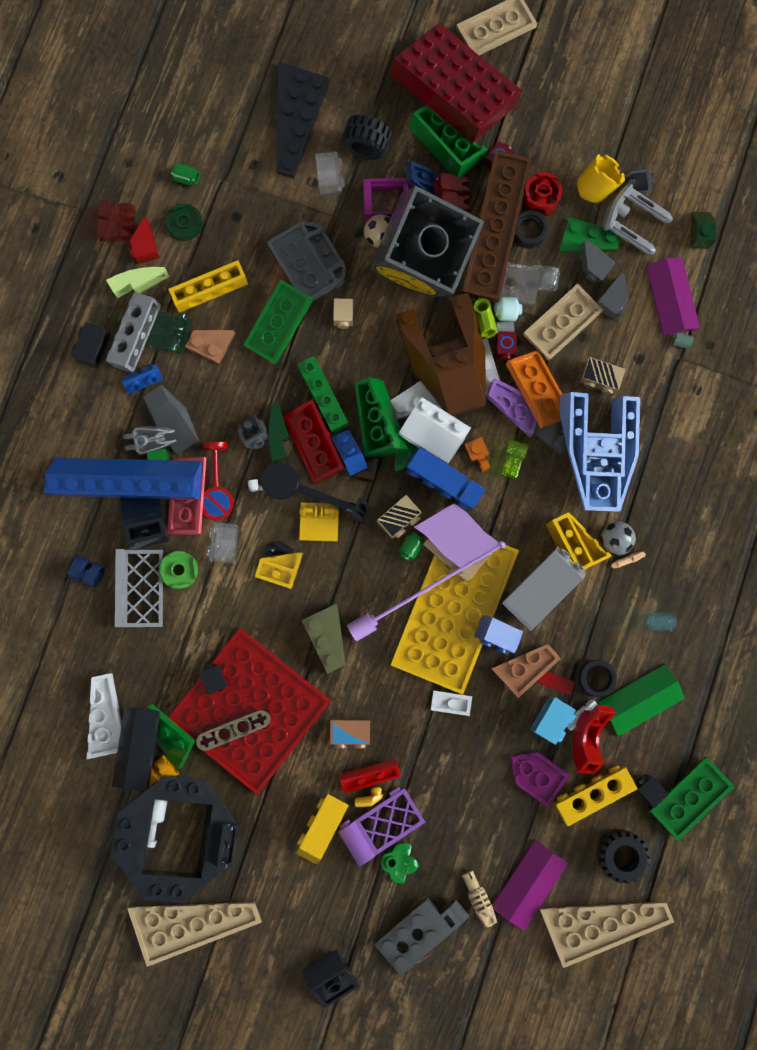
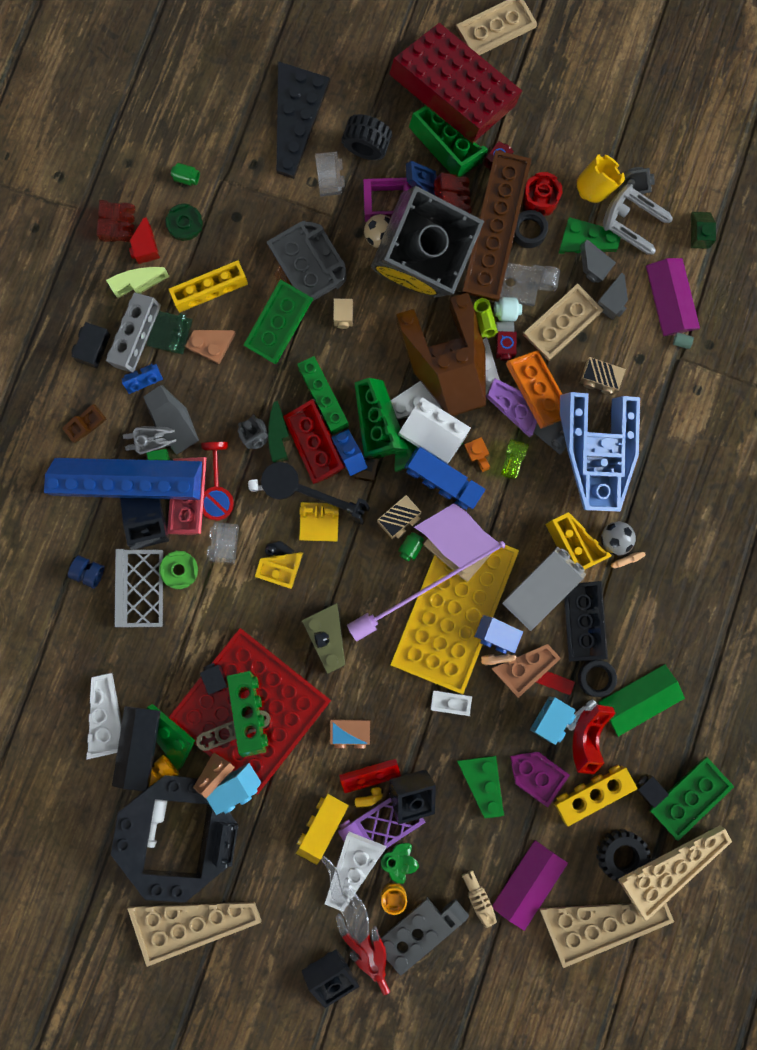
clear light blue brick [647,612,677,632] -> none
none -> reddish brown slope [62,404,107,443]
none -> nougat wing [193,753,234,798]
none -> medium azure brick [206,763,261,815]
none -> green brick [227,671,268,757]
none -> black hinge [314,631,329,648]
none -> clear piece [321,856,390,995]
none -> white wing [325,832,387,911]
none -> light orange wheel [381,883,407,915]
none -> black slope [389,769,436,825]
none -> green wing [457,756,504,818]
none -> light nougat piece [481,654,516,665]
none -> black slope [564,581,608,661]
none -> tan wing [618,825,732,921]

